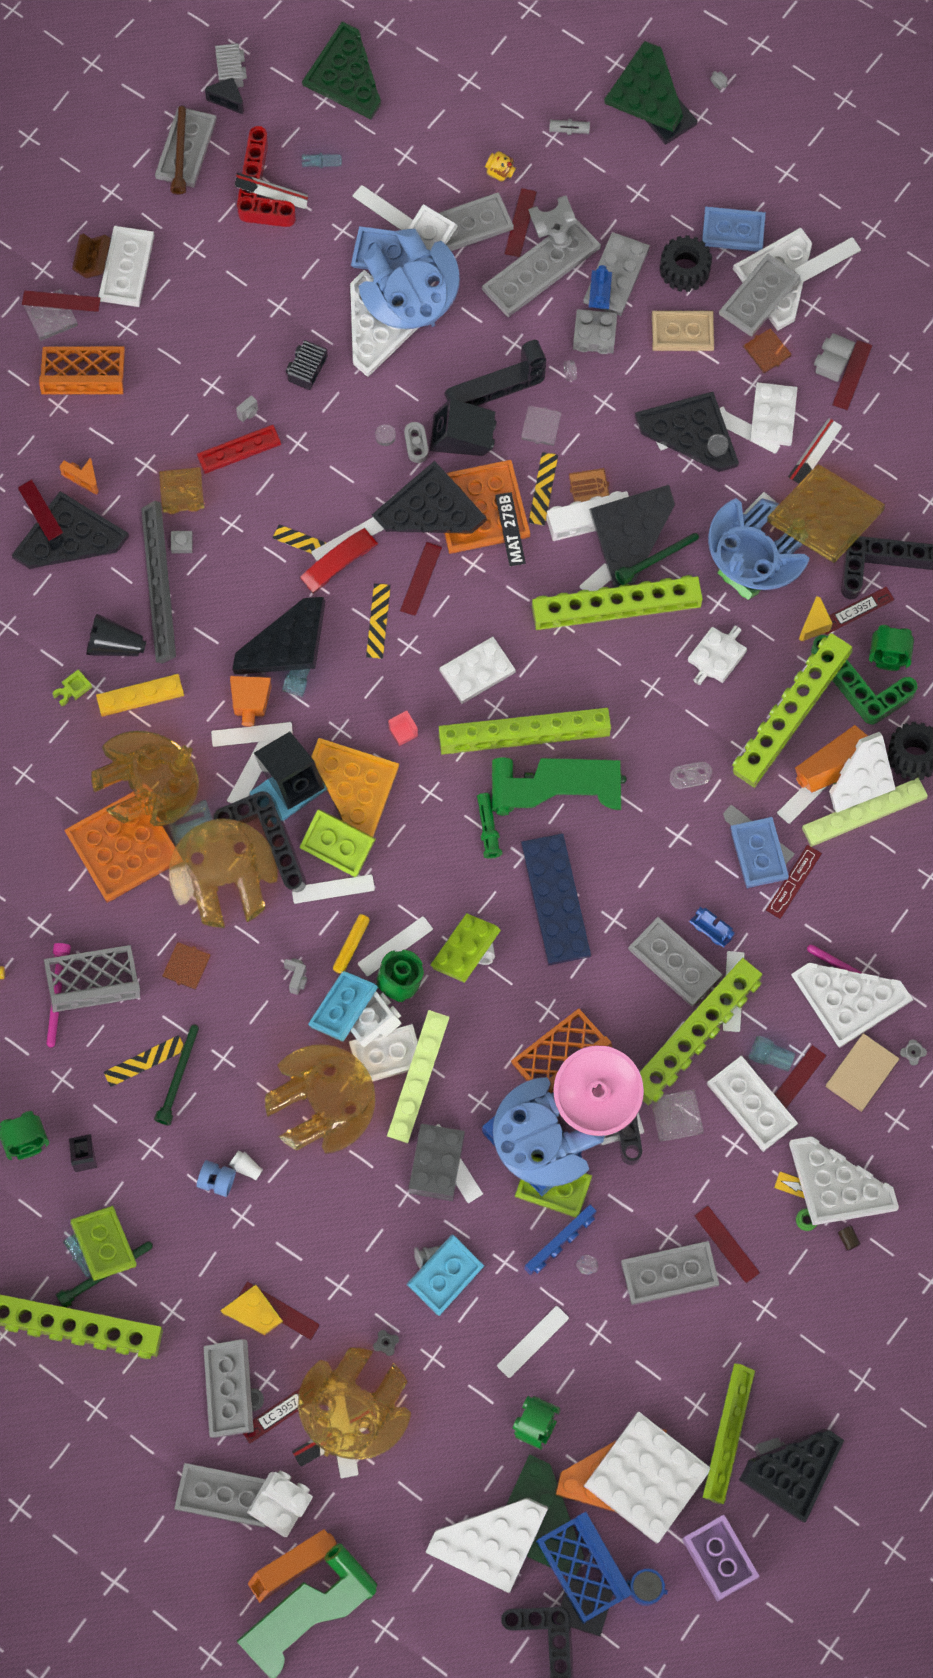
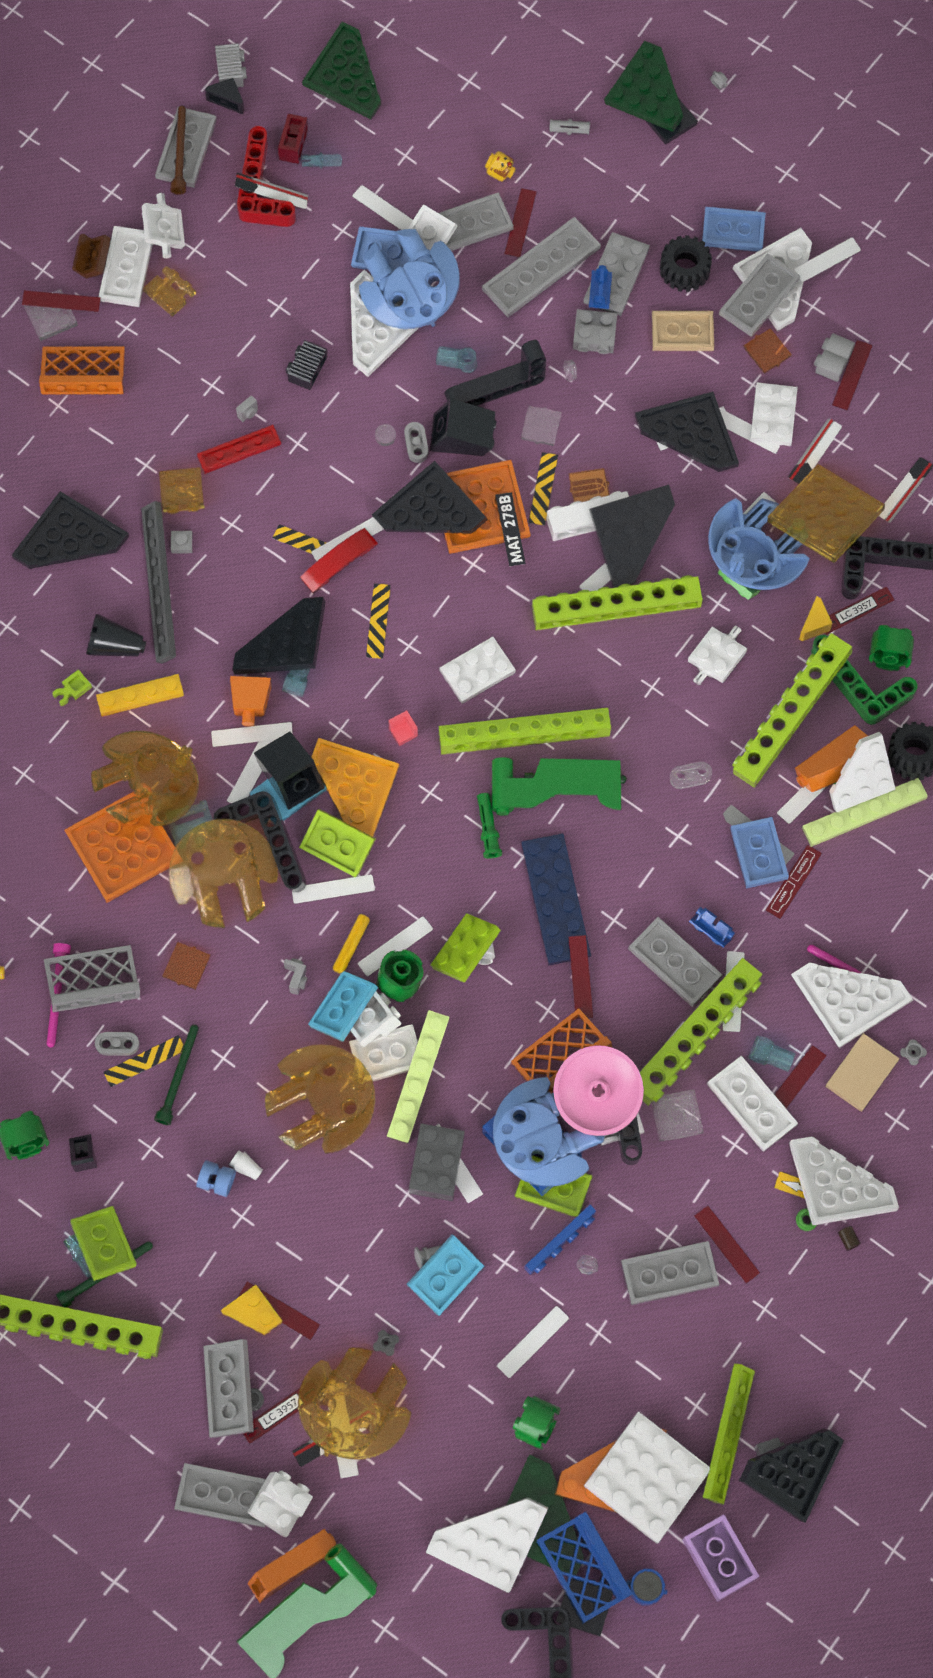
dark red sticker [18,479,63,541] -> none
orange slope [59,458,98,495] -> none
dark red sticker [400,542,442,616] -> none
light grey piece [528,195,577,249] -> none
dark green piece [615,533,699,585] -> none
clear tile [707,434,728,456] -> none
none -> light grey plate [95,1032,140,1056]
none -> white plate [142,193,185,258]
none -> clear yellow plate [143,266,196,317]
none -> dark red brick [278,113,308,164]
none -> clear light blue piece [436,346,477,373]
none -> dark red sticker [569,935,593,1019]
none -> sticker [877,457,933,523]

